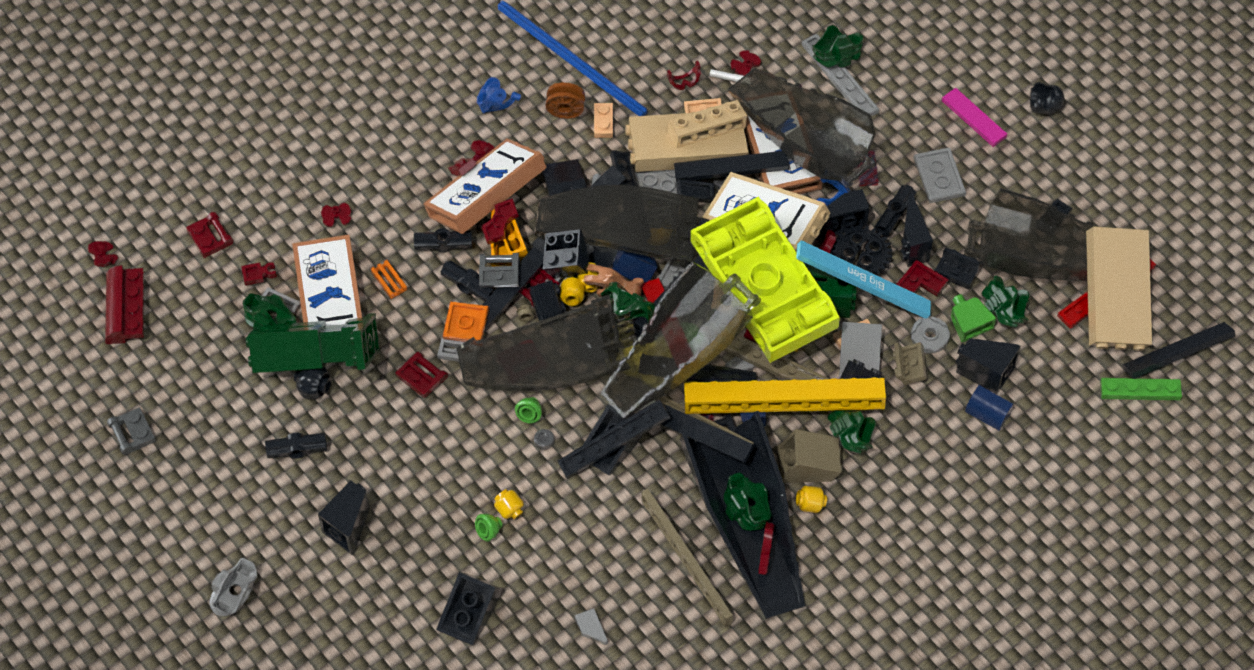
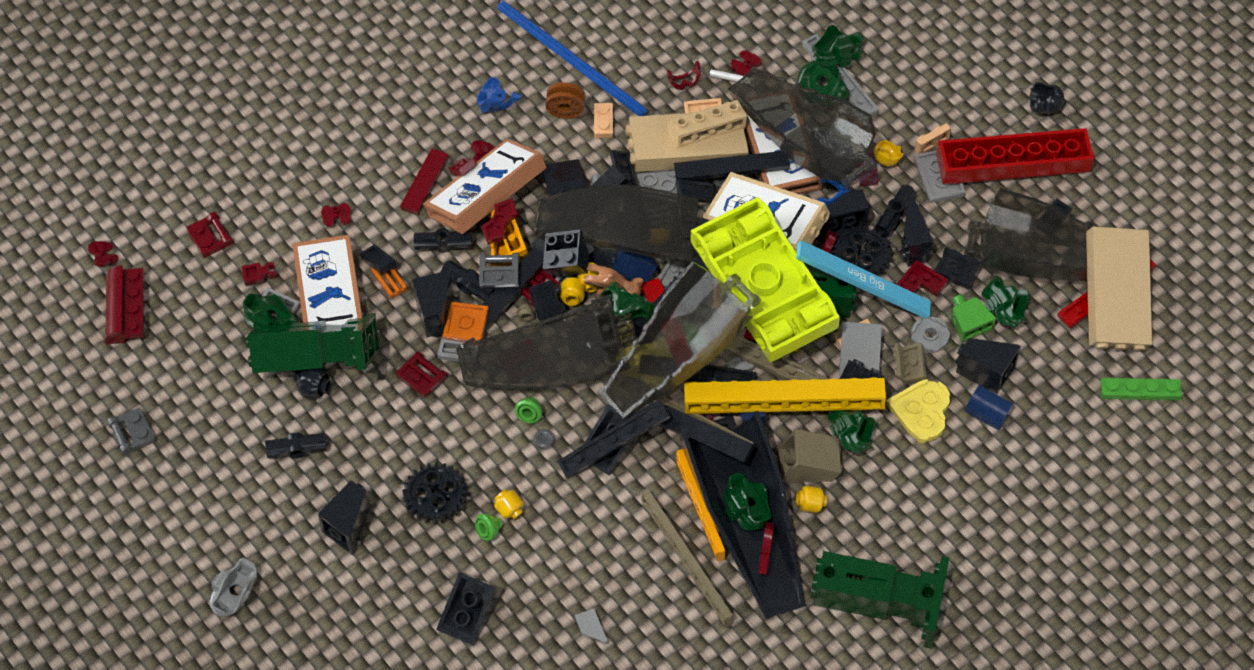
dark pink tile [942,88,1007,147] -> none
black tile [1123,322,1236,379] -> none
none -> black tile [359,244,397,275]
none -> dark red tile [400,148,449,215]
none -> black gear [402,462,468,524]
none -> black slope [412,270,453,338]
none -> light orange tile [676,449,725,562]
none -> dark green piece [798,61,850,105]
none -> dark green brick [810,551,950,649]
none -> yellow hair [874,140,904,166]
none -> light yellow plate [886,379,950,443]
none -> light nougat plate [915,123,951,154]
none -> red brick [936,128,1094,184]

